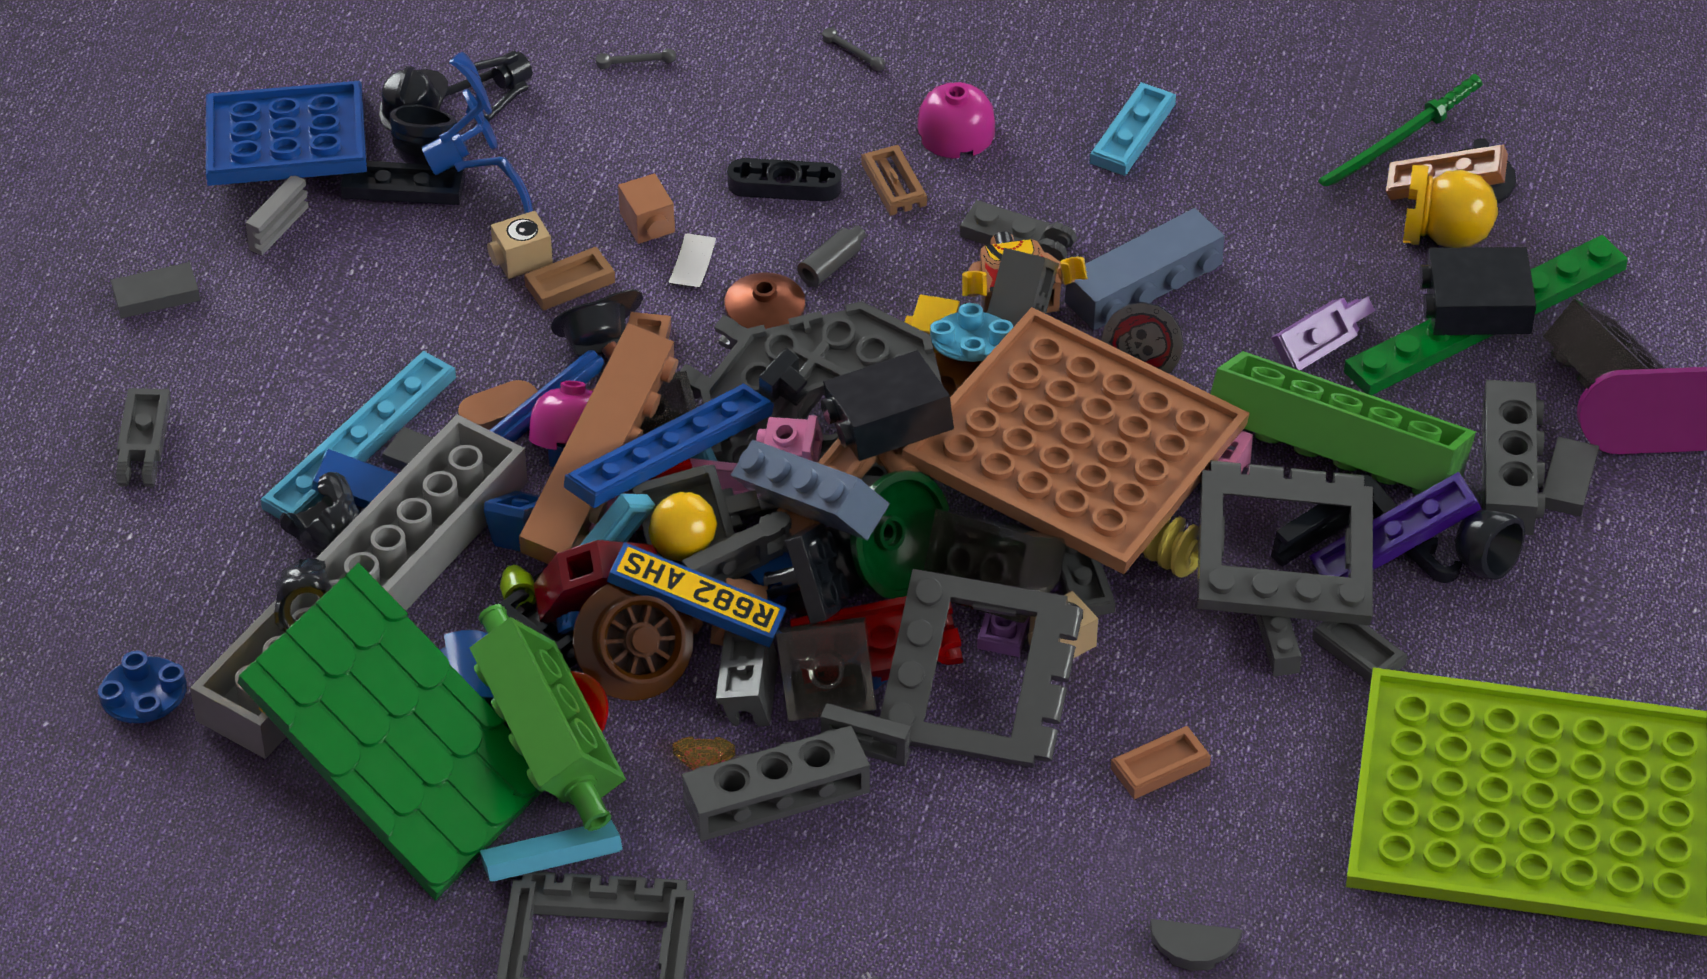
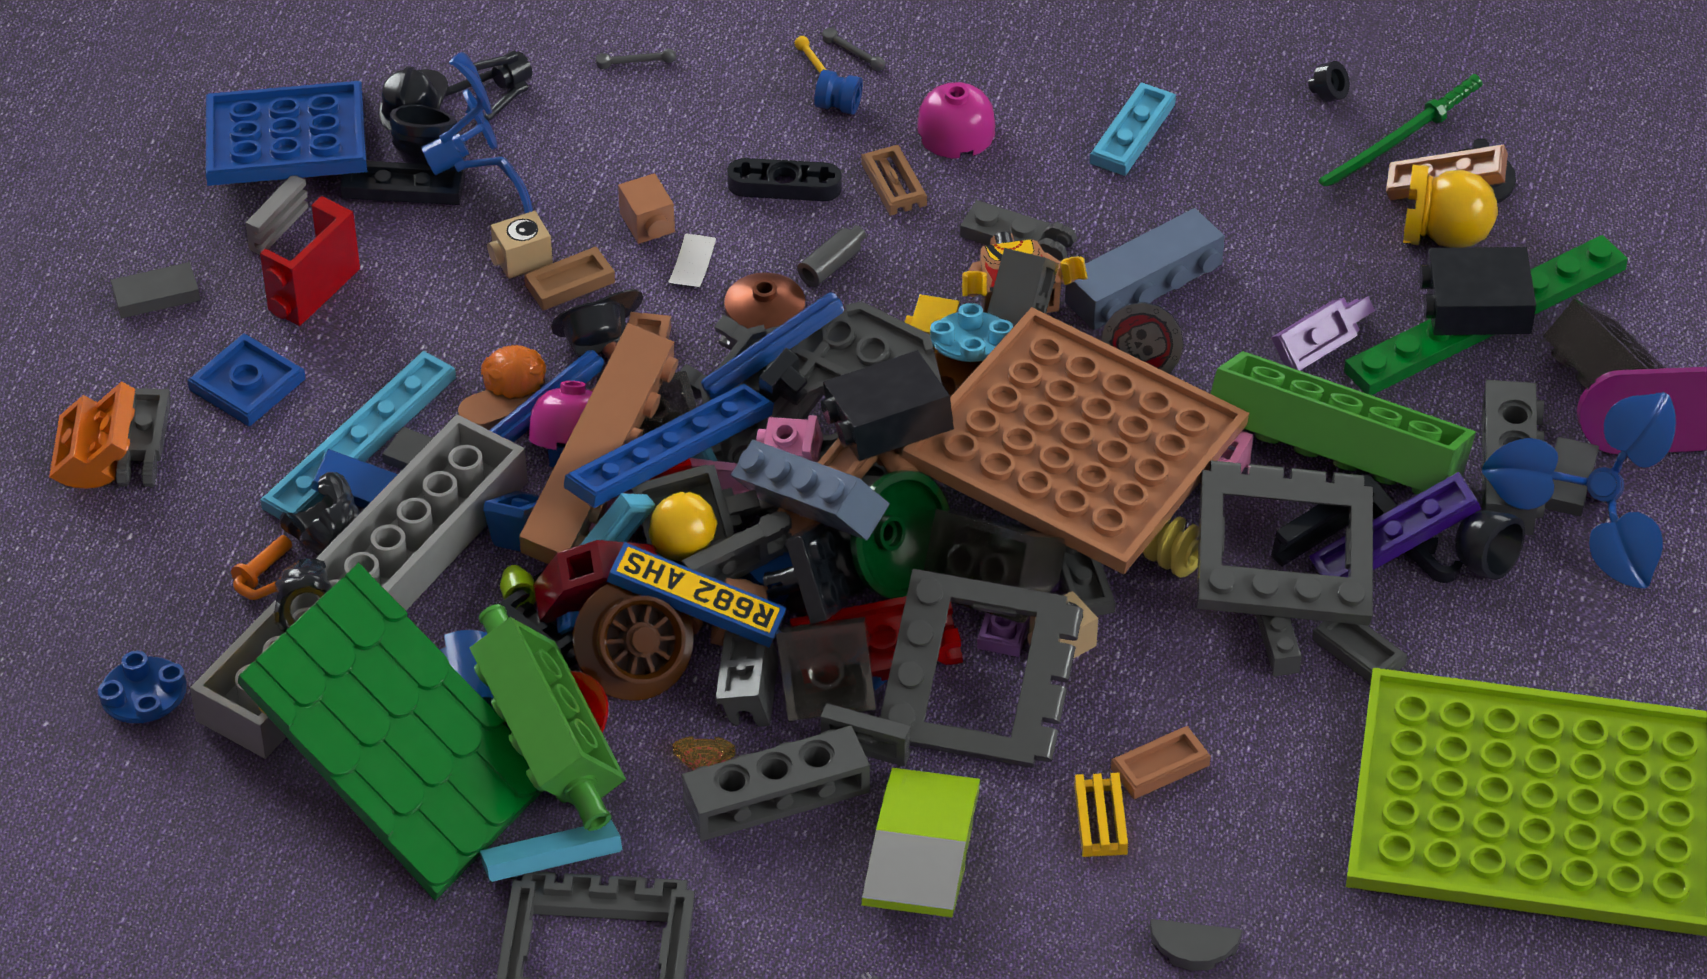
none -> orange brick [49,381,135,489]
none -> blue tile [187,333,306,427]
none -> orange piece [231,535,292,600]
none -> red panel [260,196,360,326]
none -> orange hair [481,345,546,399]
none -> blue axle [701,292,844,399]
none -> yellow hinge [794,36,826,73]
none -> blue wheel [814,69,863,115]
none -> slope [861,767,980,918]
none -> yellow tile [1074,773,1128,857]
none -> black tile [1308,61,1350,102]
none -> blue plant [1482,392,1676,588]

